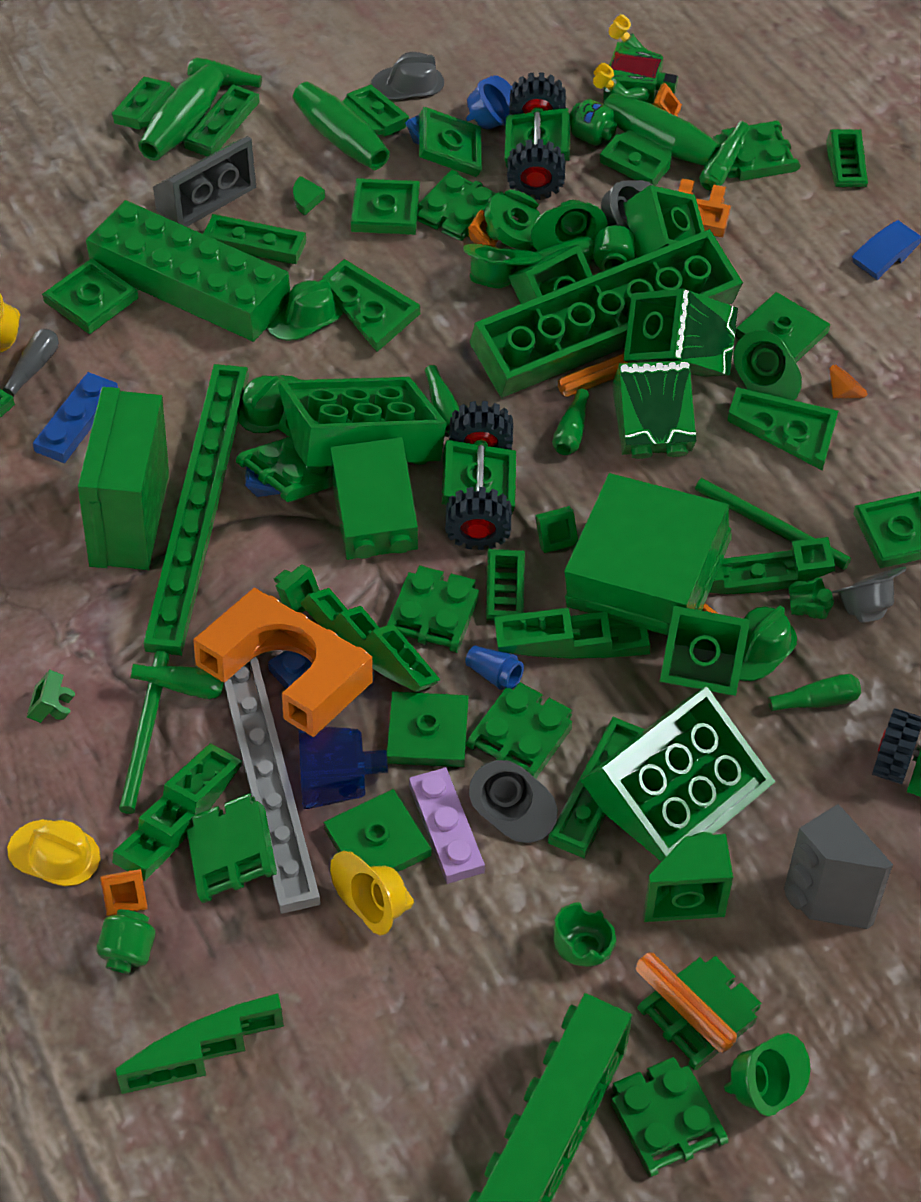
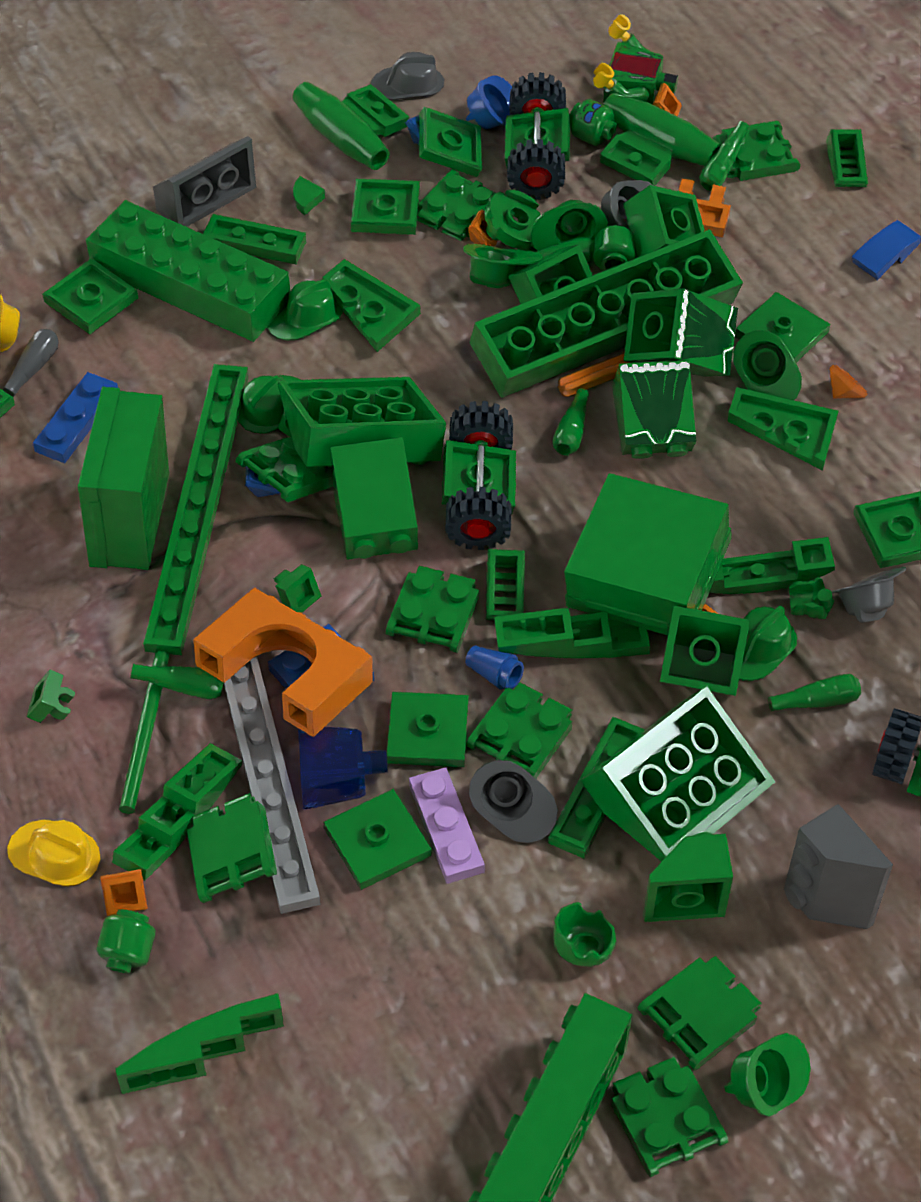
green plate [112,64,224,161] -> none
green tile [184,84,260,157] -> none
green piece [187,58,262,88] -> none
green slope [300,588,441,692] -> none
yellow piece [330,851,414,936] -> none
green piece [425,365,459,433] -> none
green tile [535,506,578,553] -> none
orange axle [636,952,737,1053] -> none
green axle [695,478,851,570] -> none

